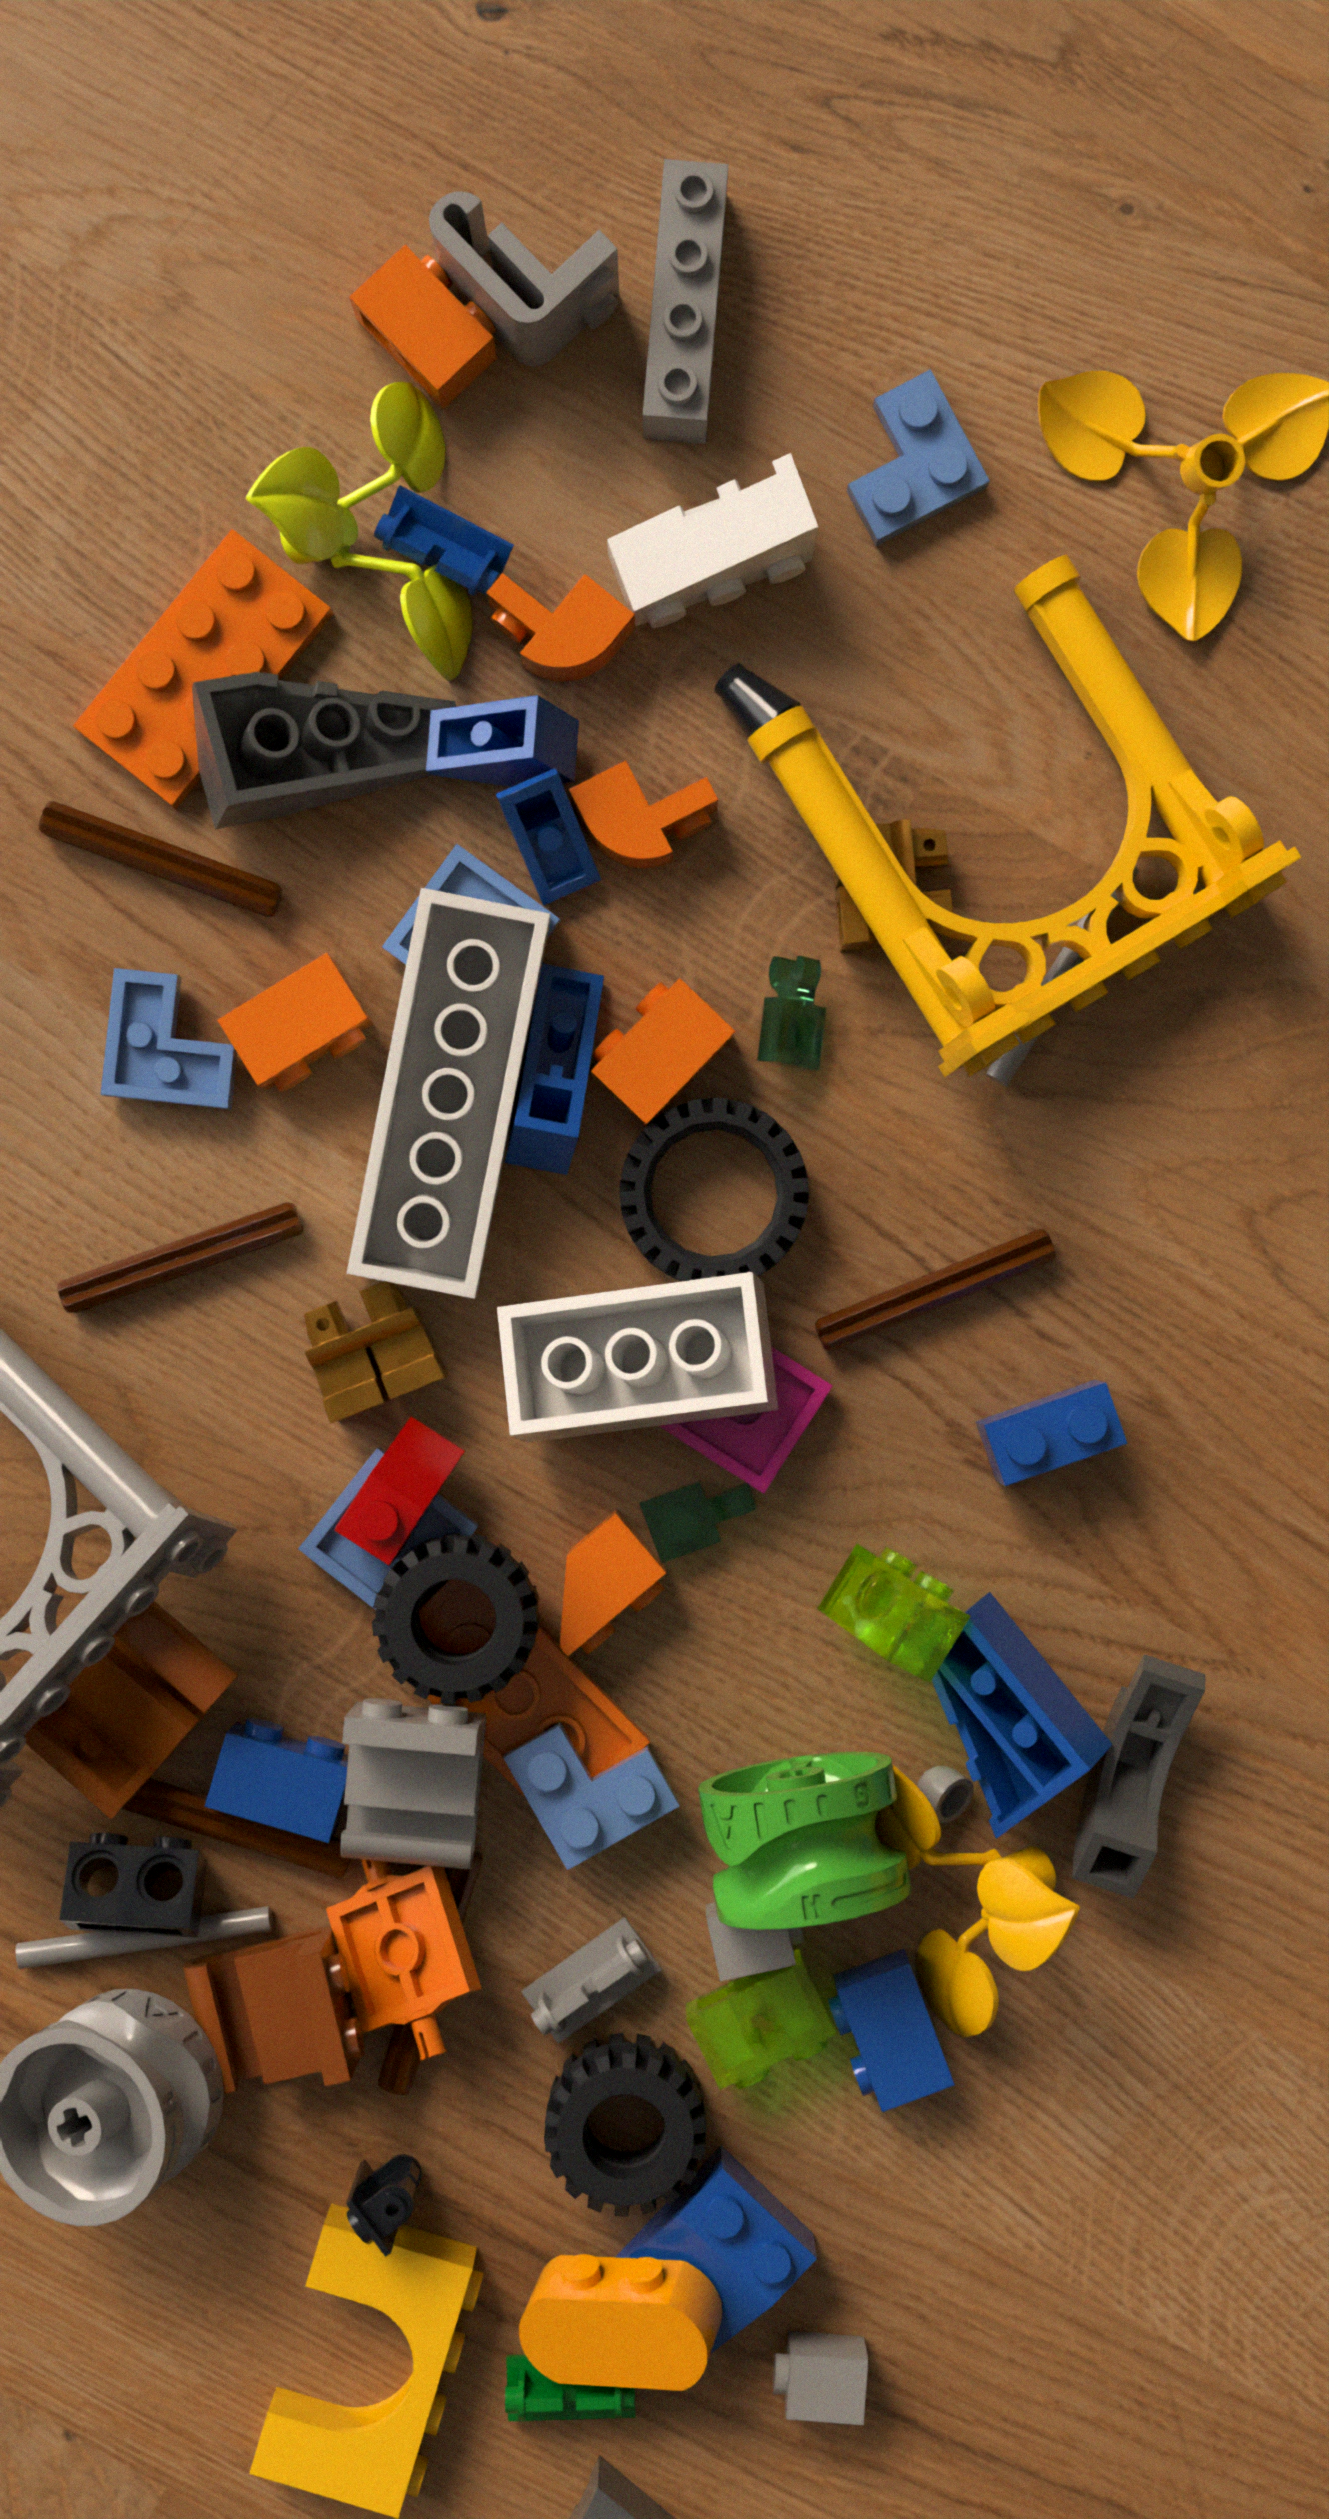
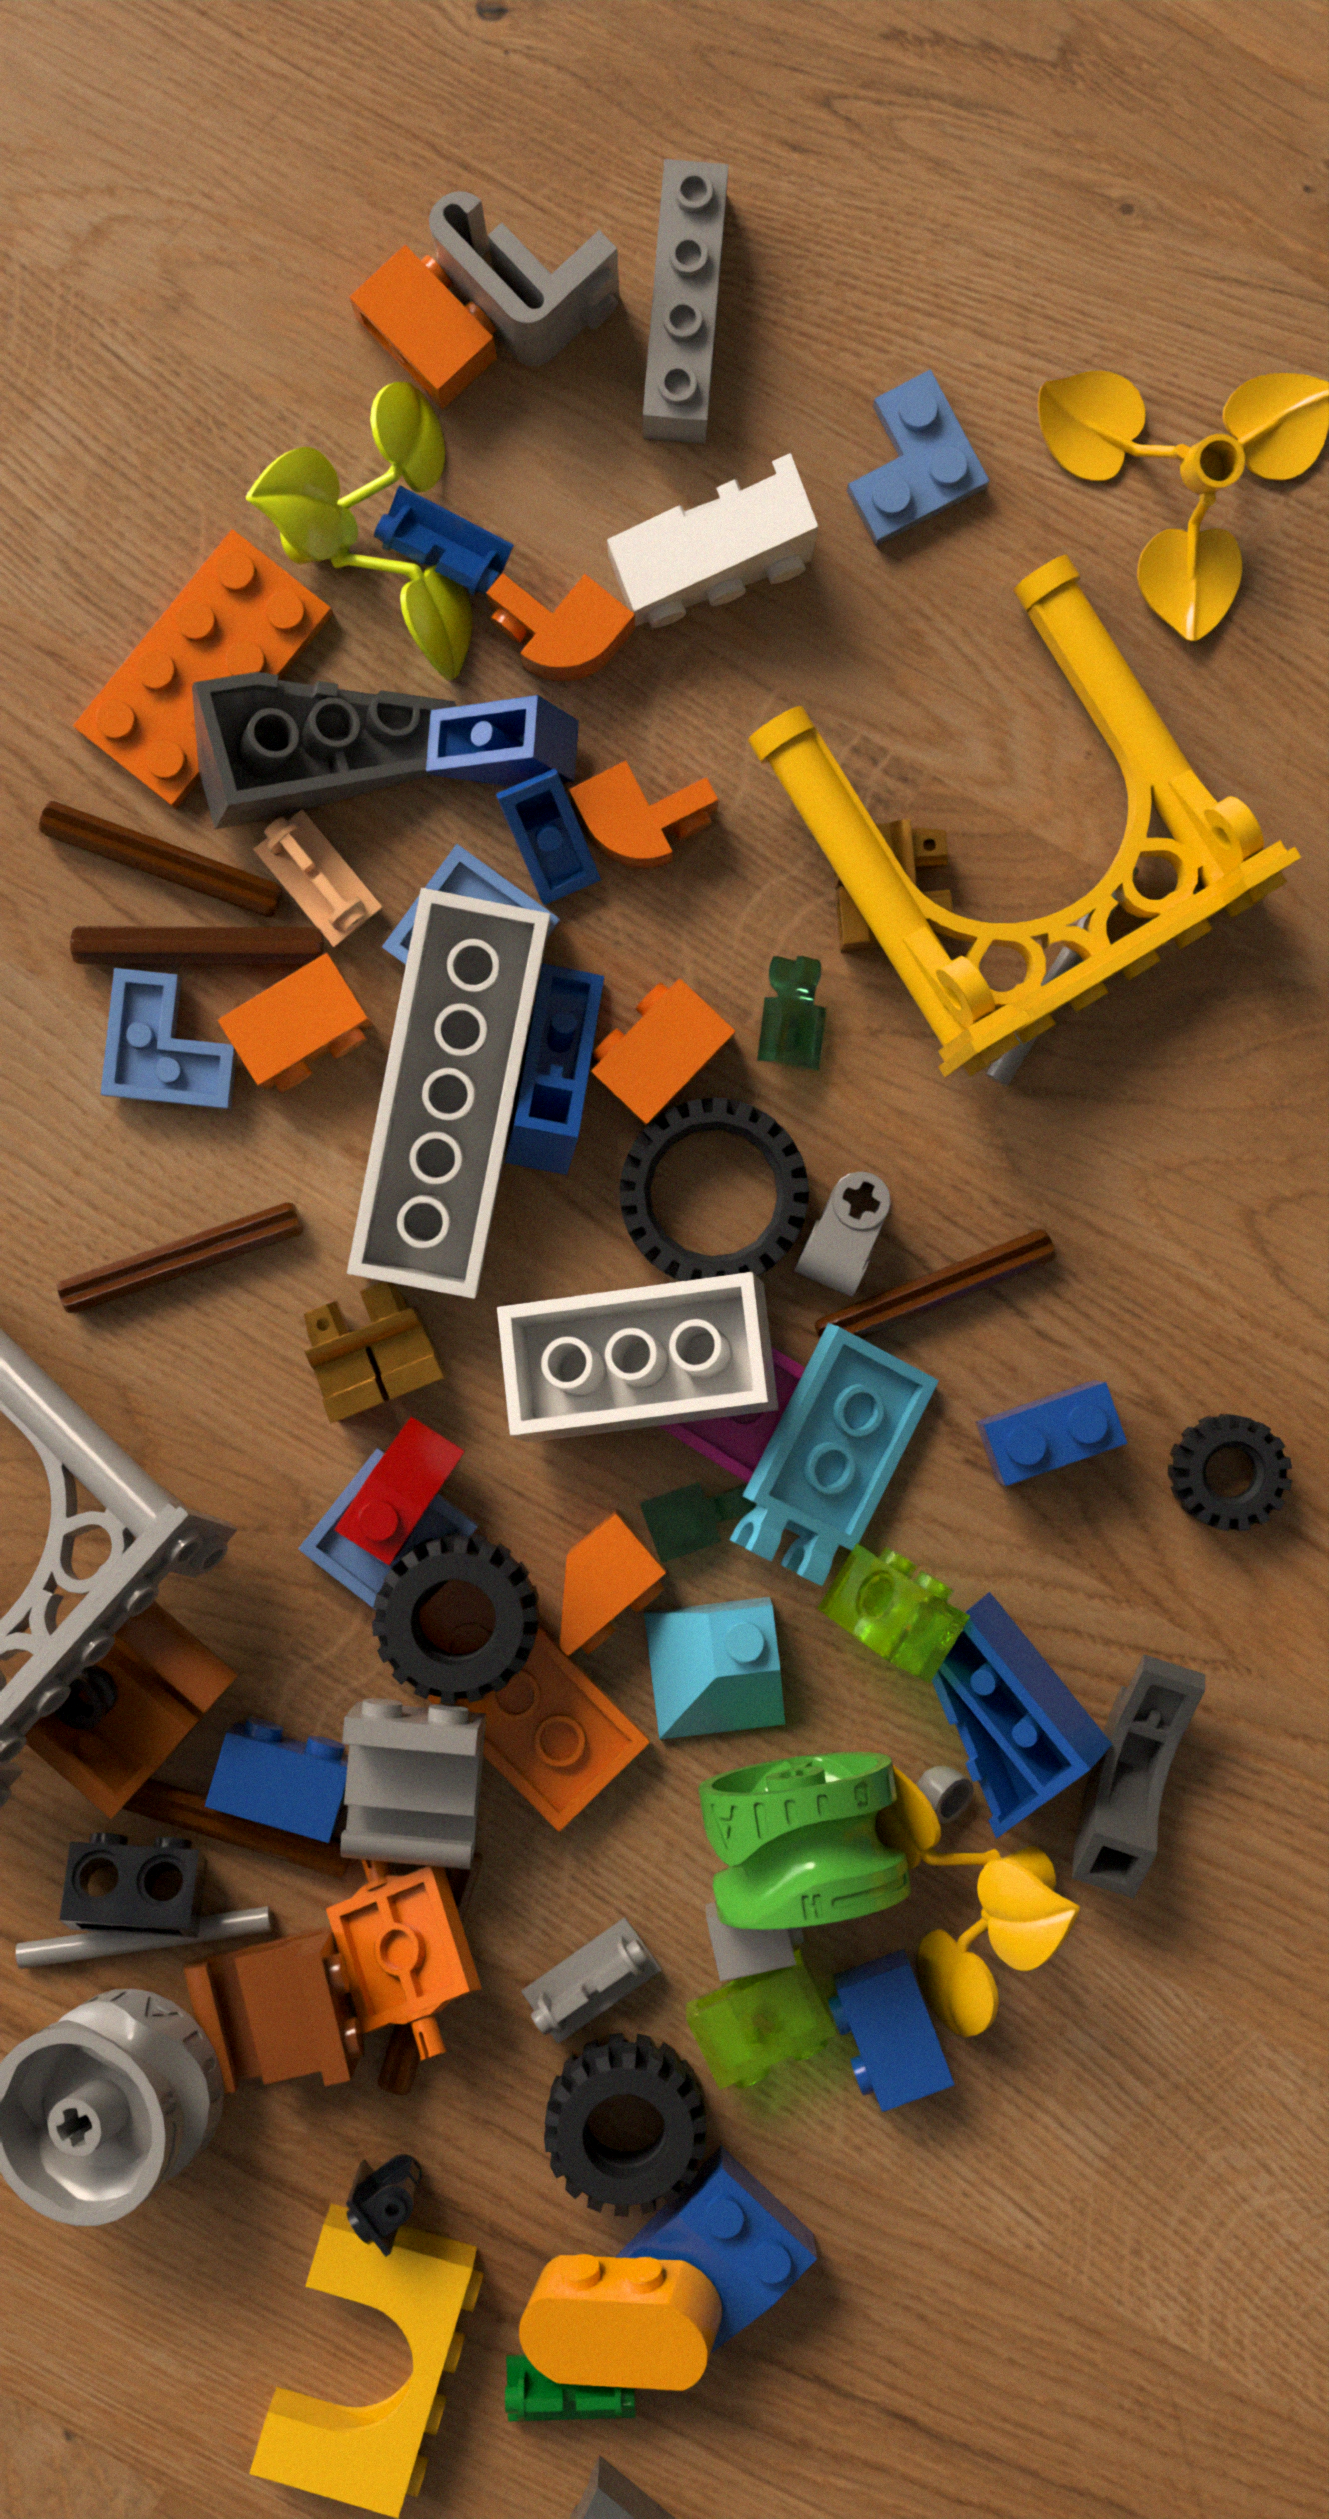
medium blue plate [503,1722,680,1870] -> none
black cone [714,663,801,738] -> none
light grey brick [773,2331,868,2425] -> none
none -> black bush [54,1664,118,1730]
none -> reddish brown axle [70,926,324,965]
none -> light nougat hinge [253,809,383,948]
none -> medium azure slope [644,1597,785,1740]
none -> medium azure tile [730,1323,939,1586]
none -> light grey piece [793,1171,891,1298]
none -> black tyre [1168,1414,1292,1531]

